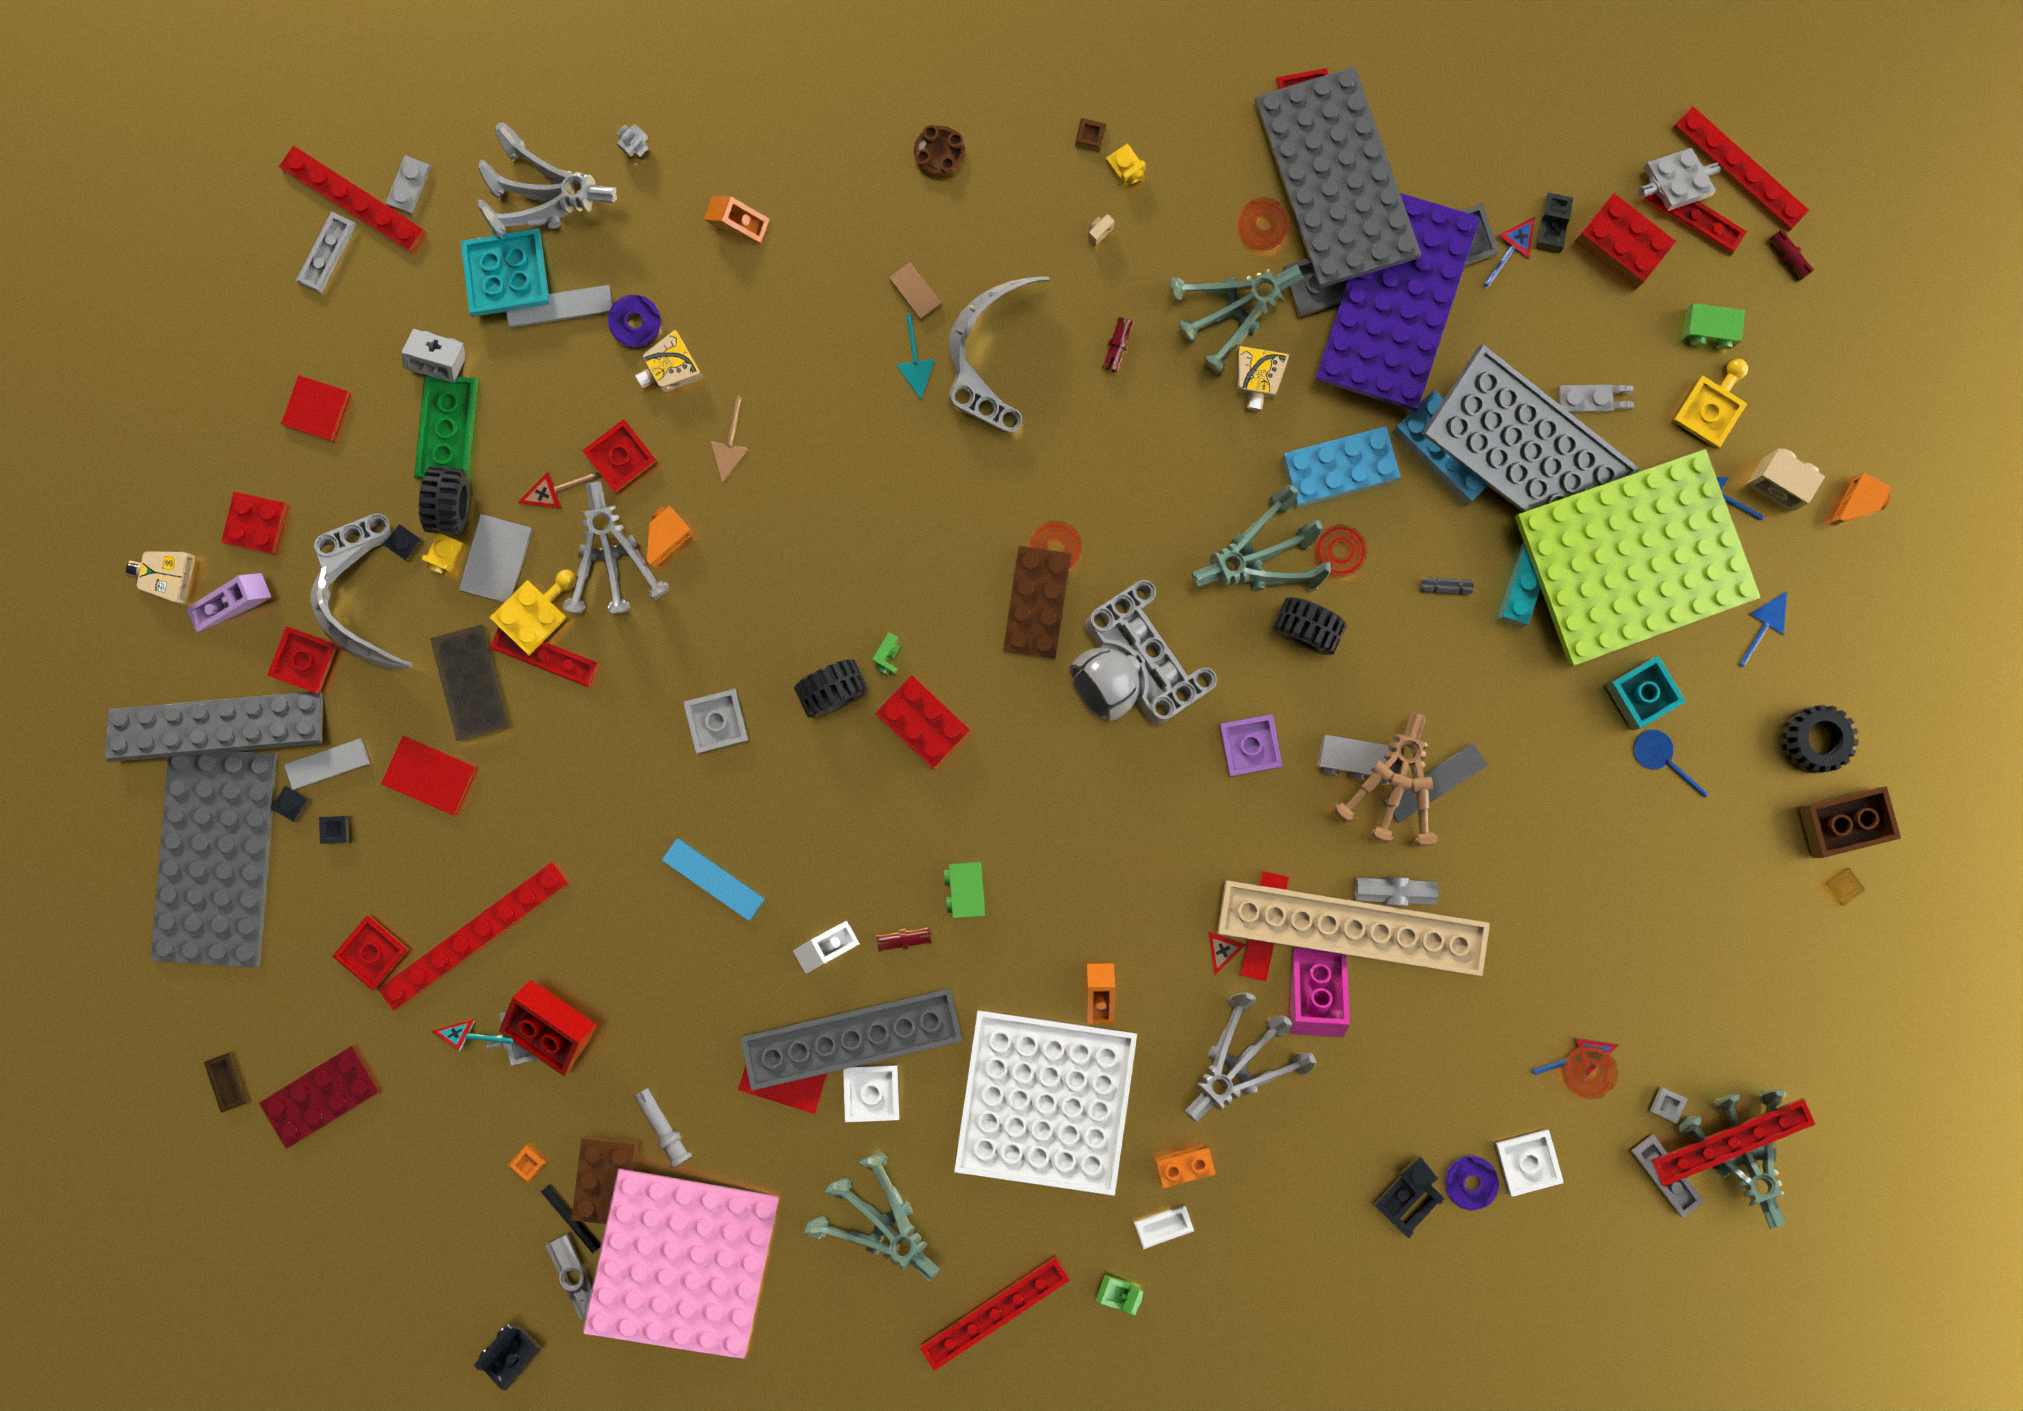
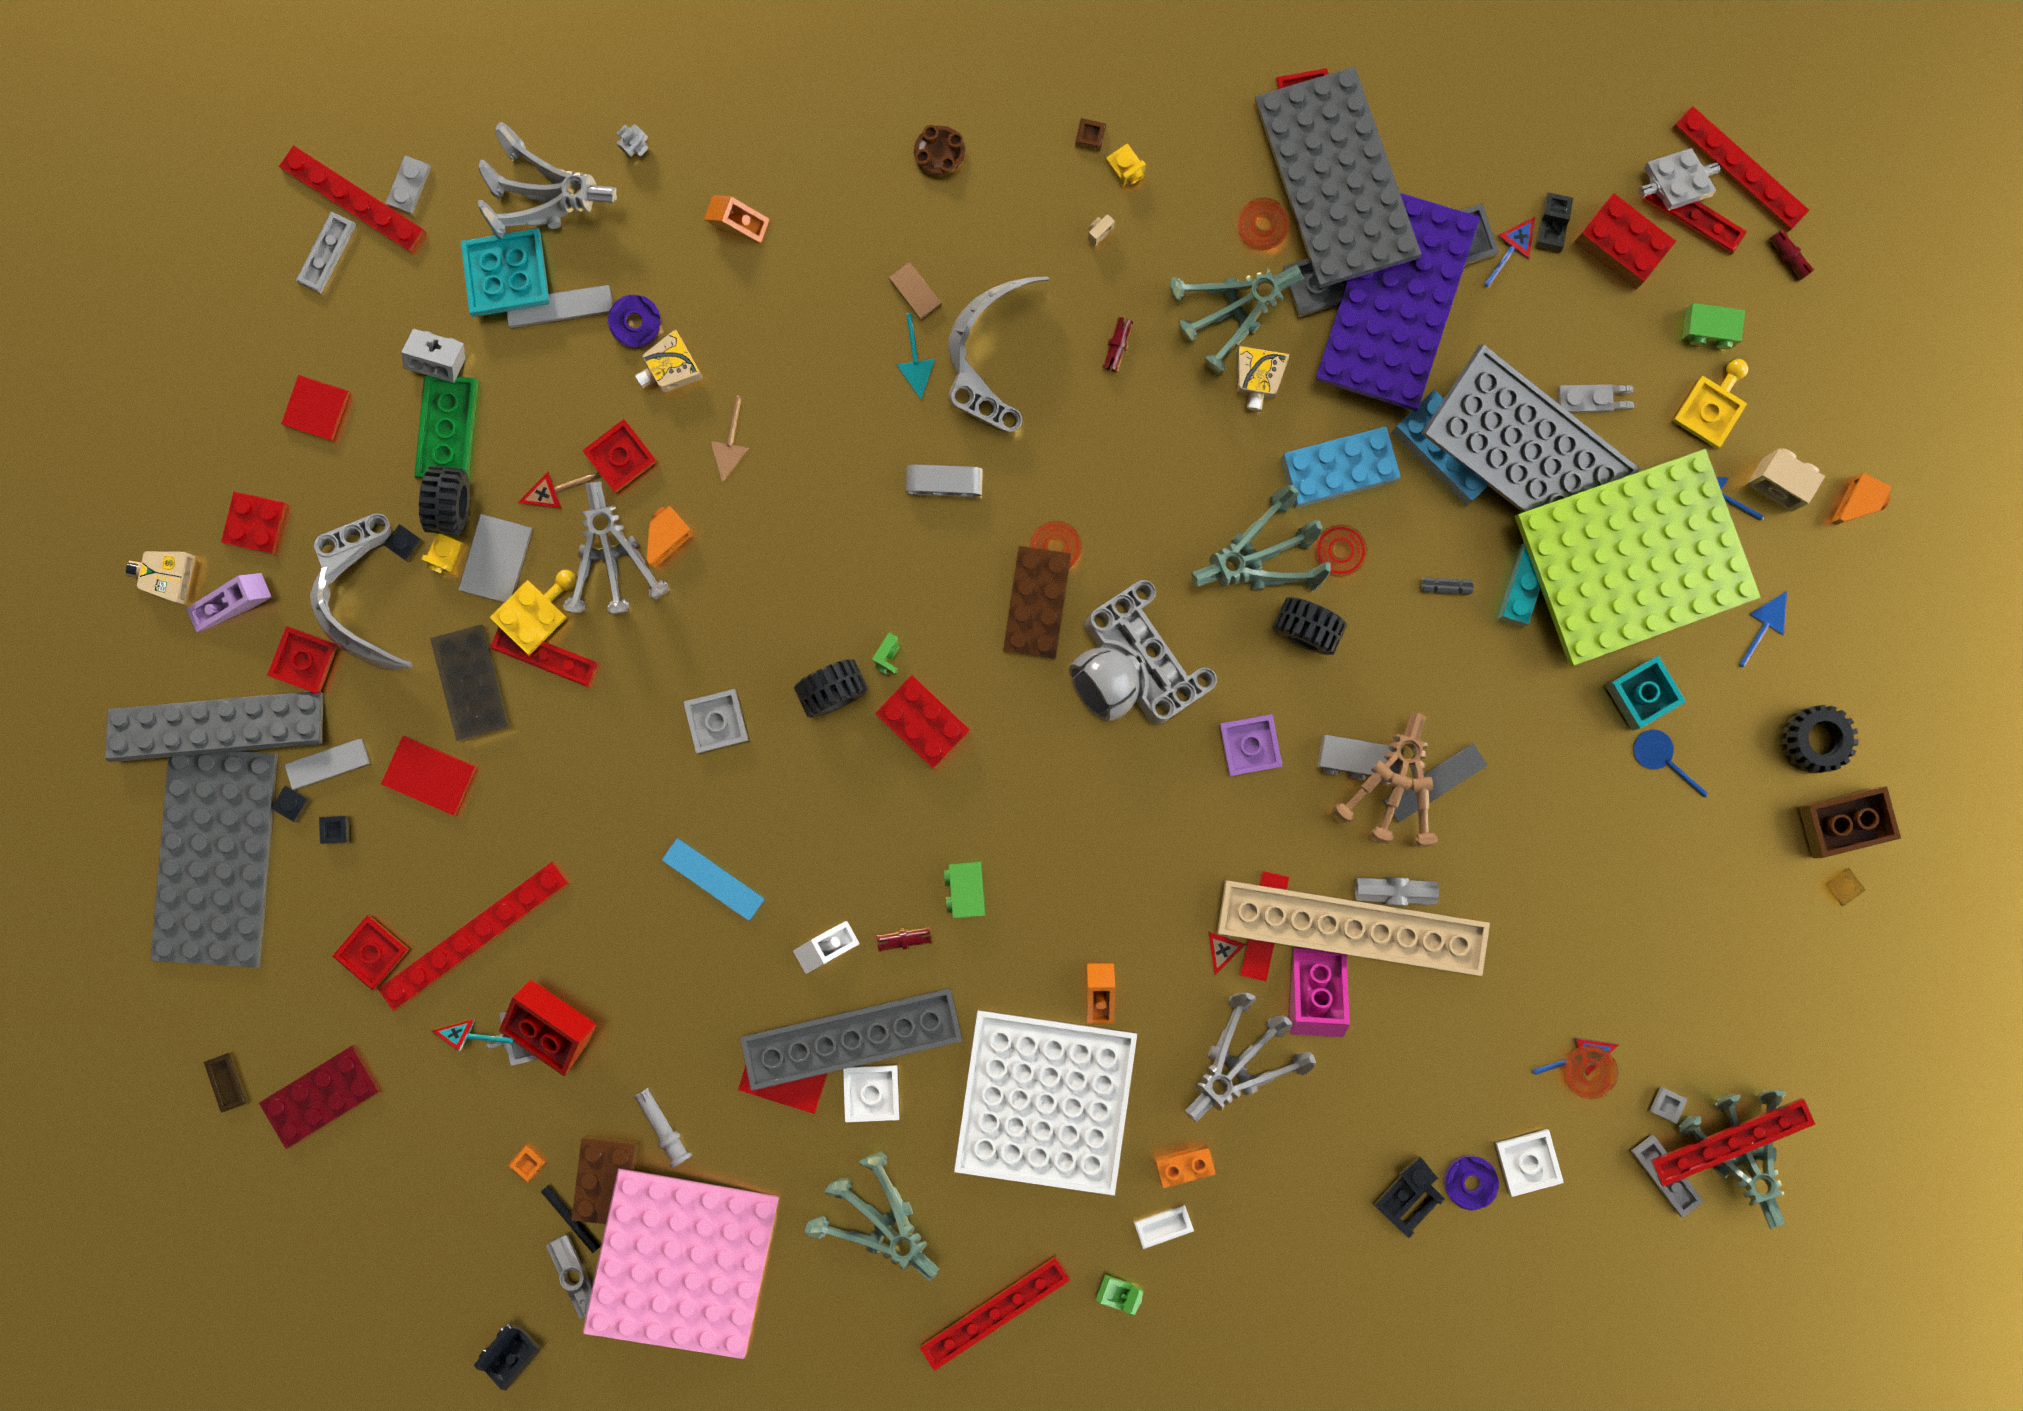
none -> light grey beam [905,465,983,497]

